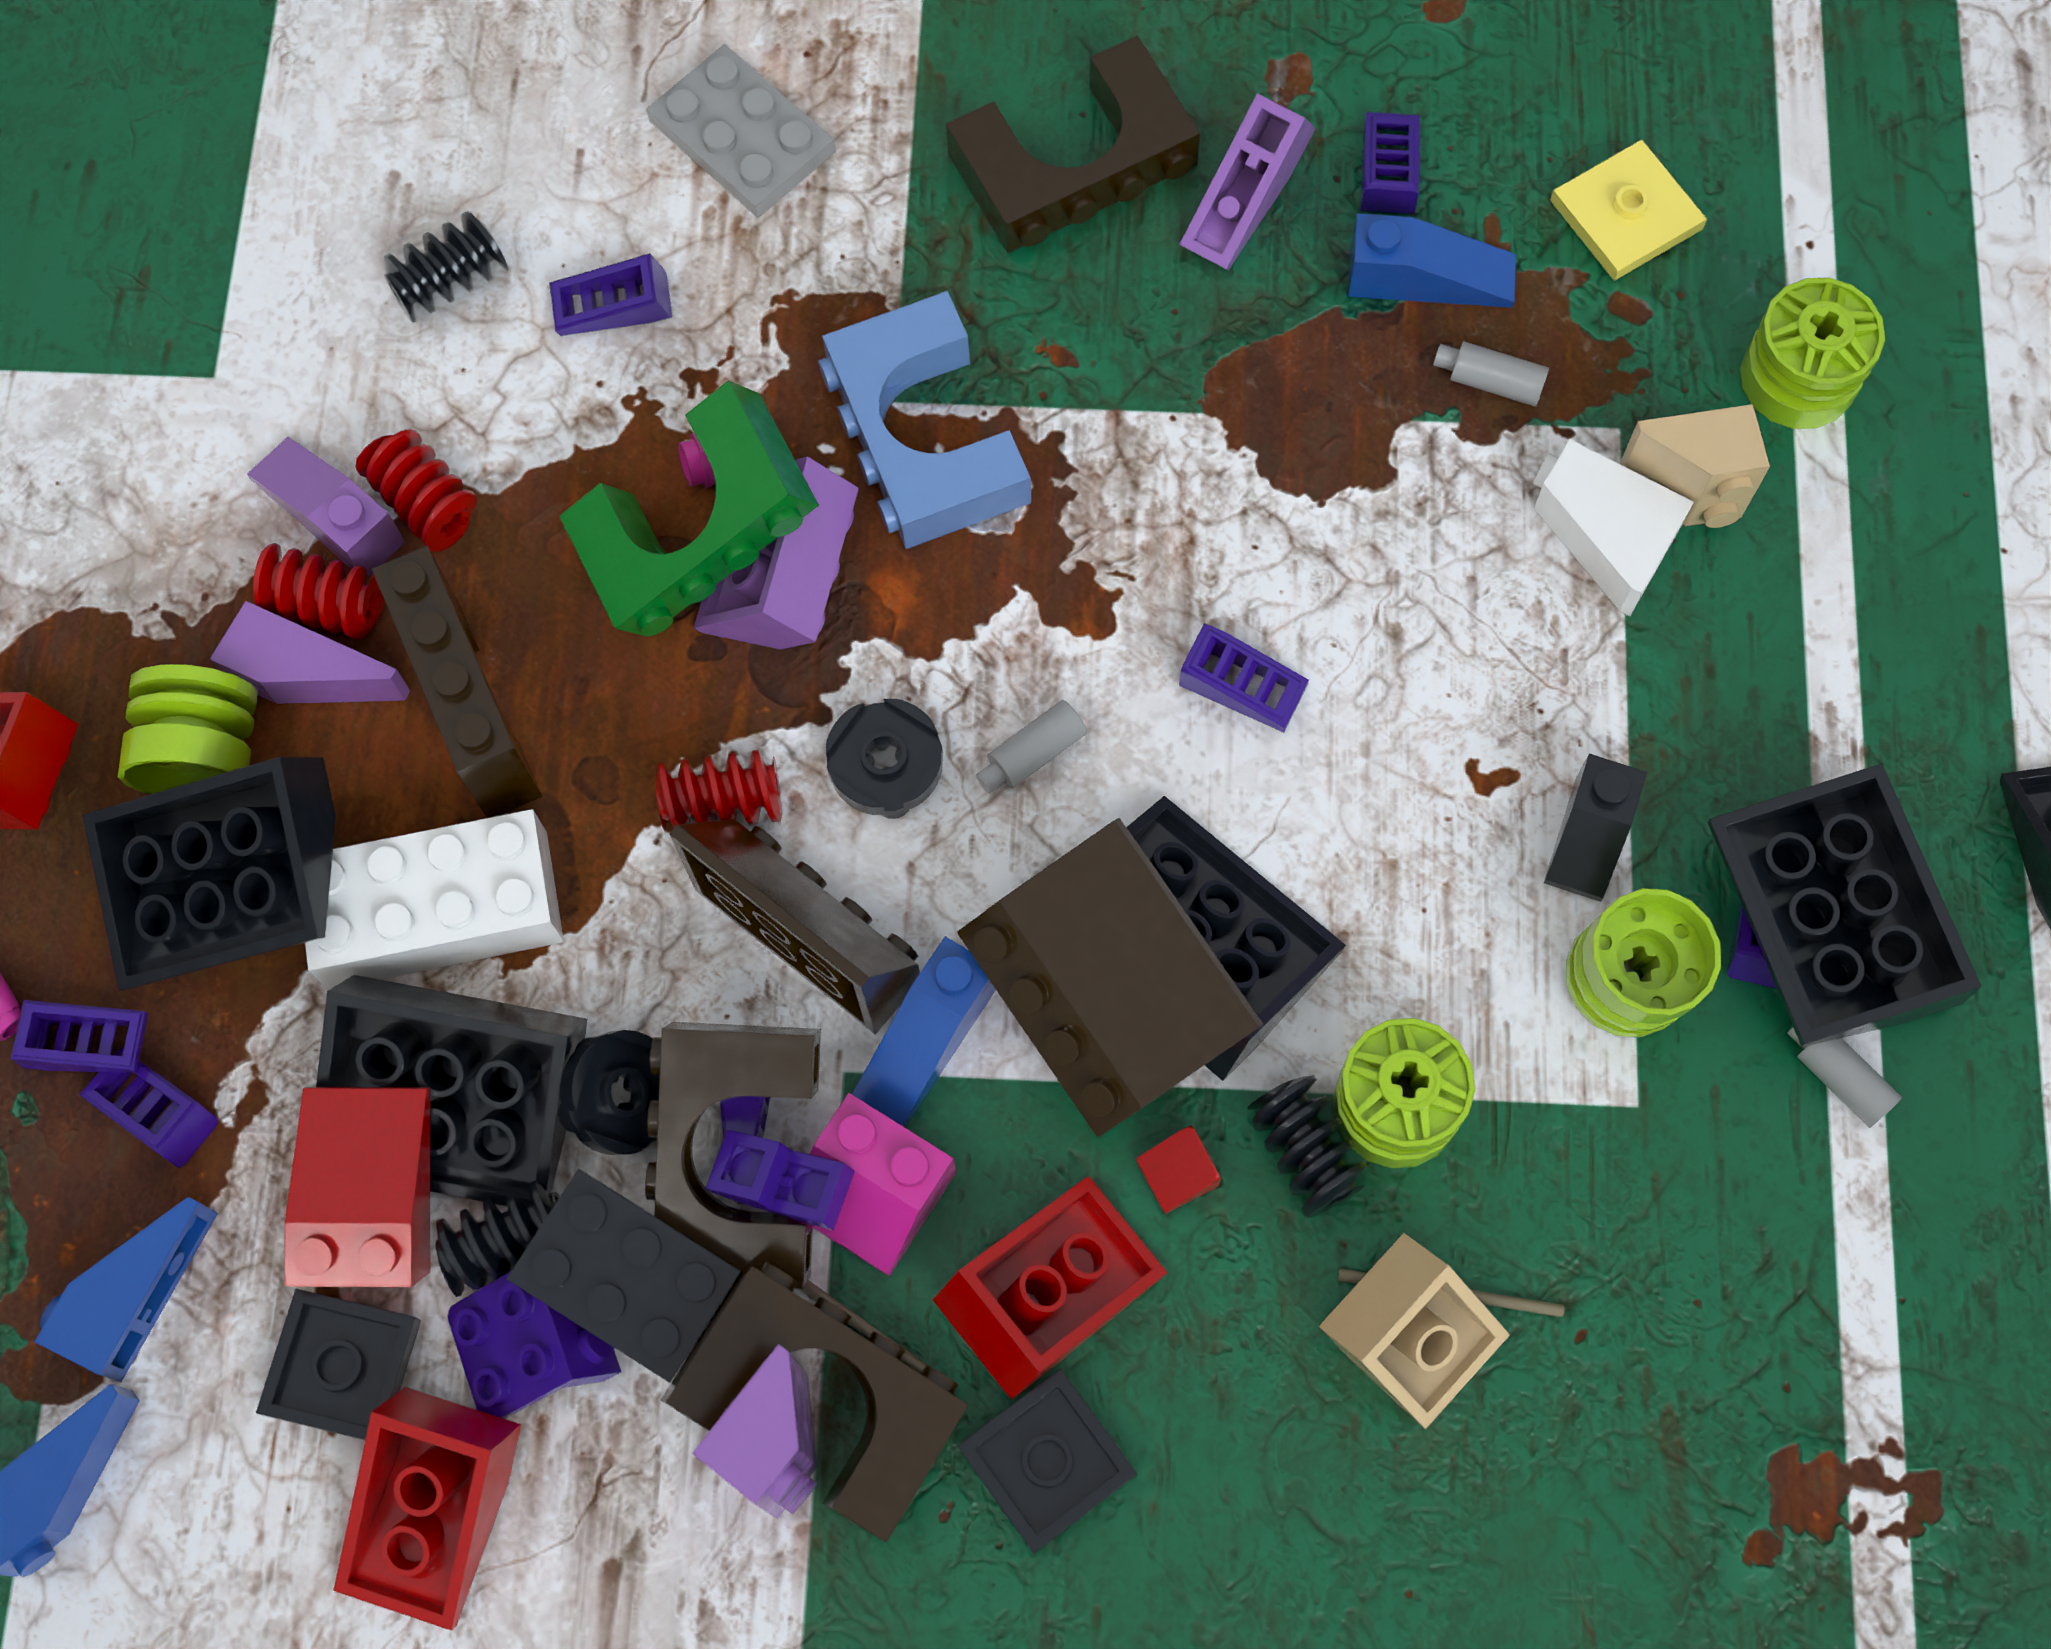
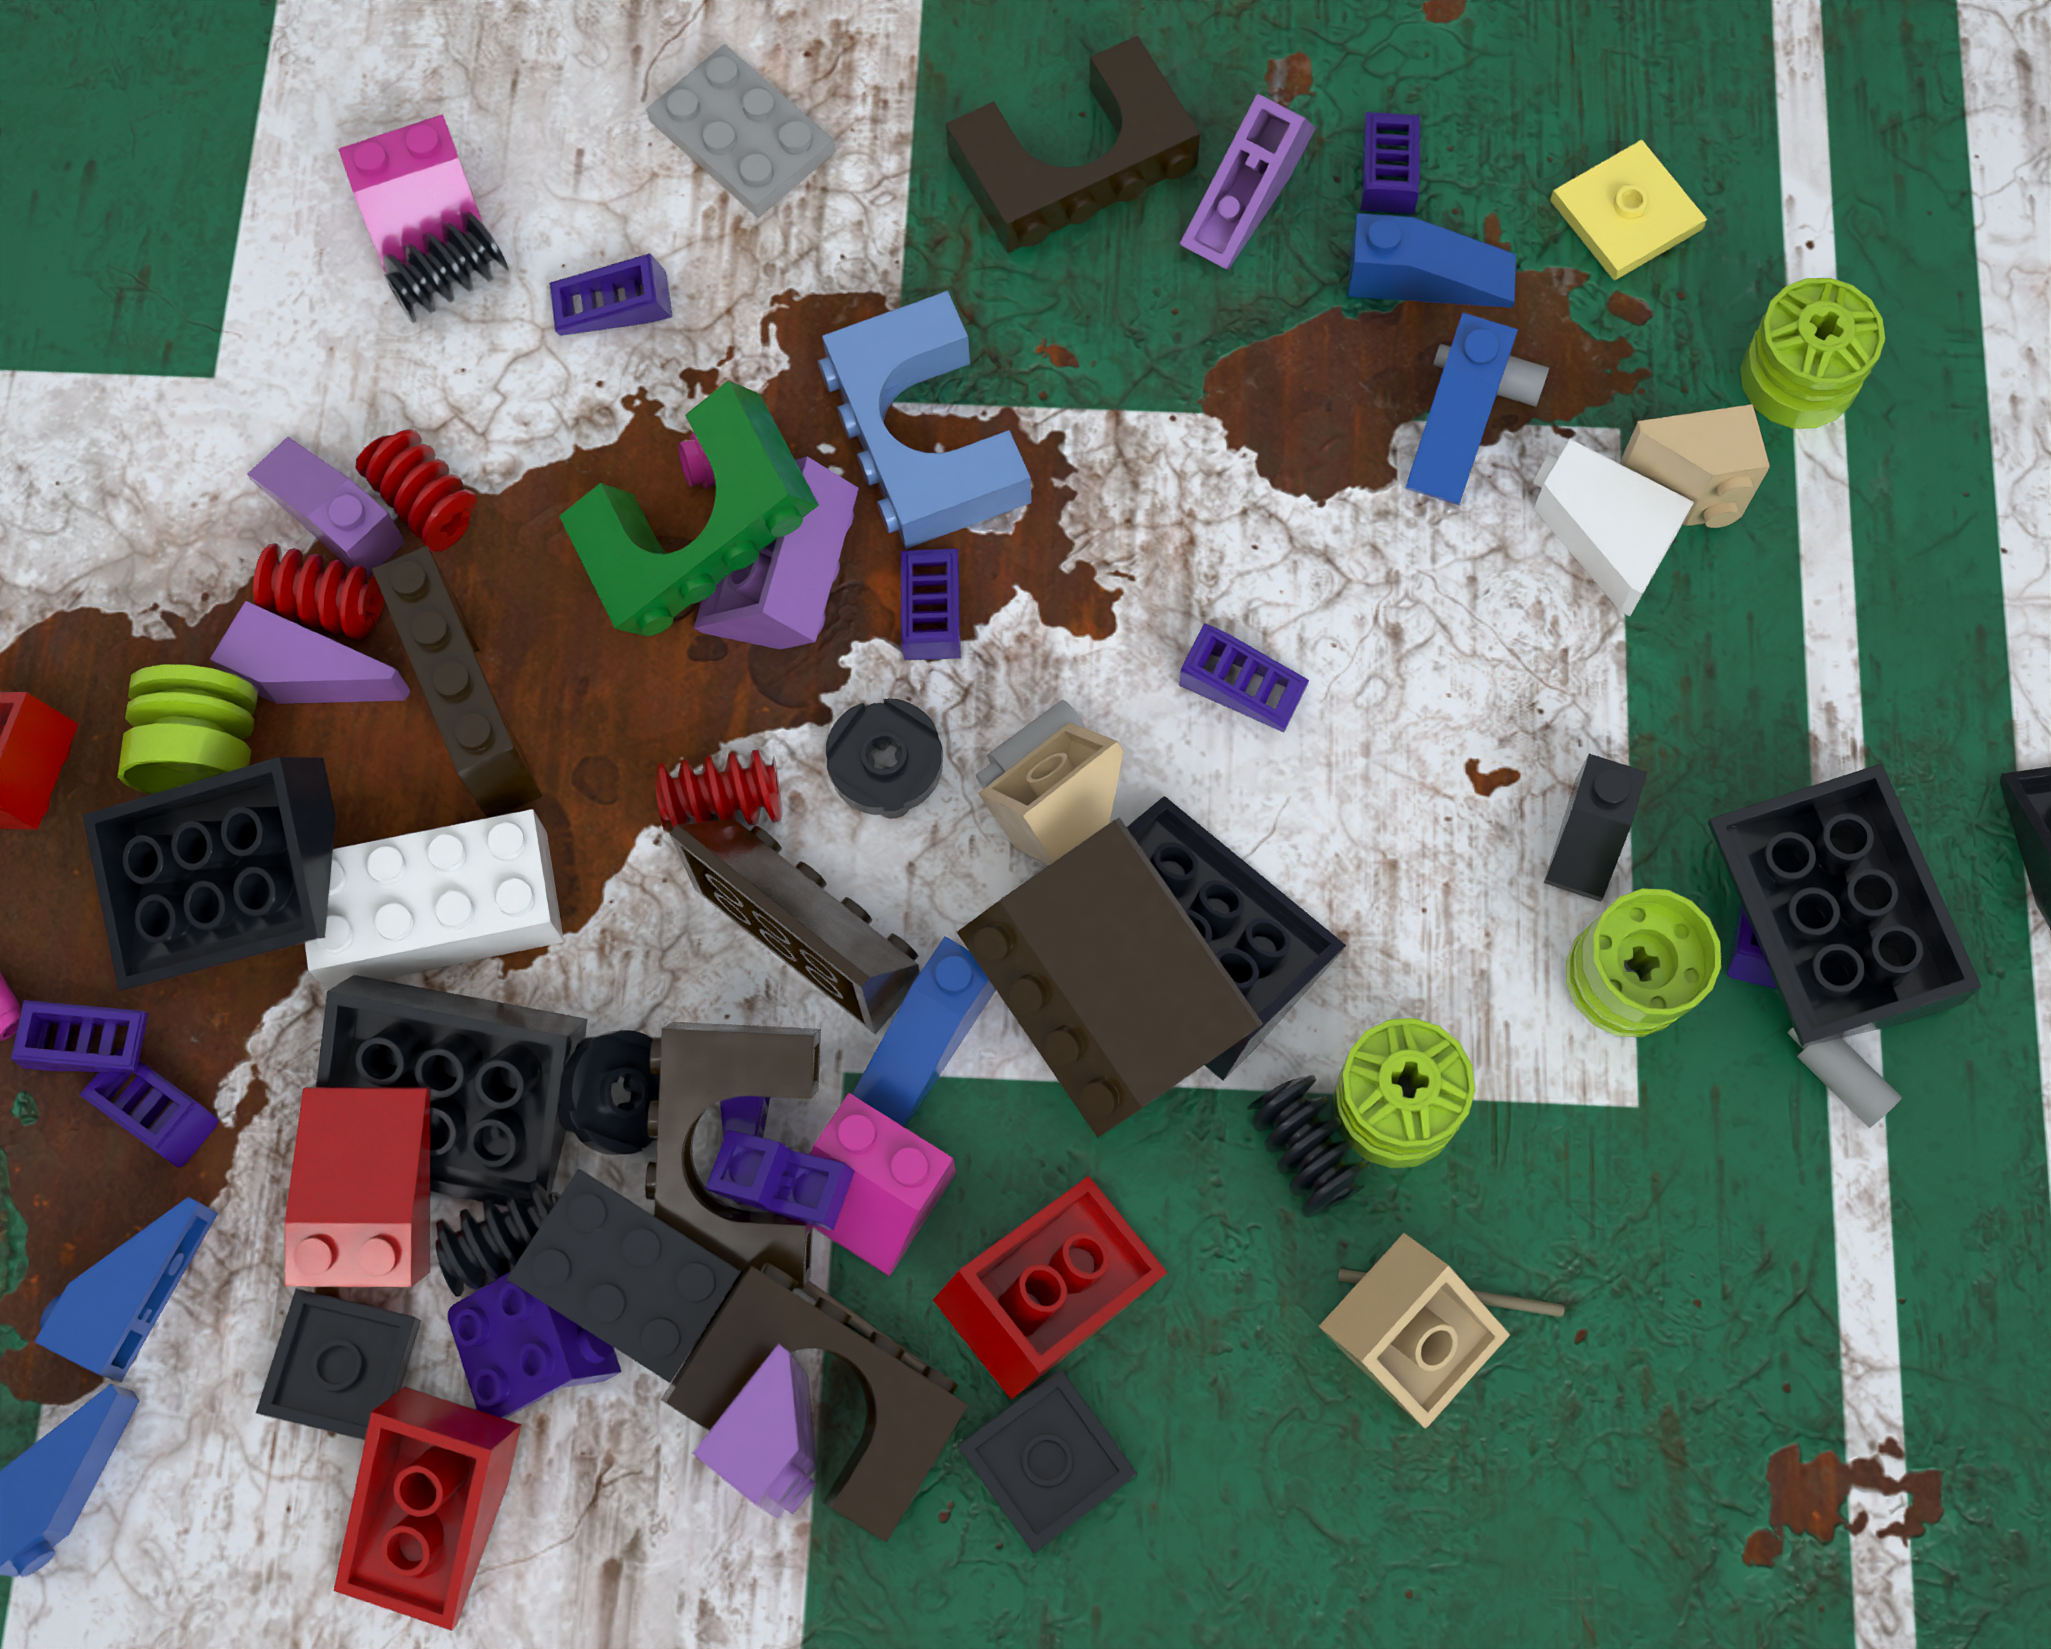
red slope [1135,1125,1221,1215] -> none
none -> dark pink slope [338,114,483,272]
none -> dark purple slope [901,549,961,660]
none -> tan slope [978,722,1124,866]
none -> blue slope [1405,313,1518,506]

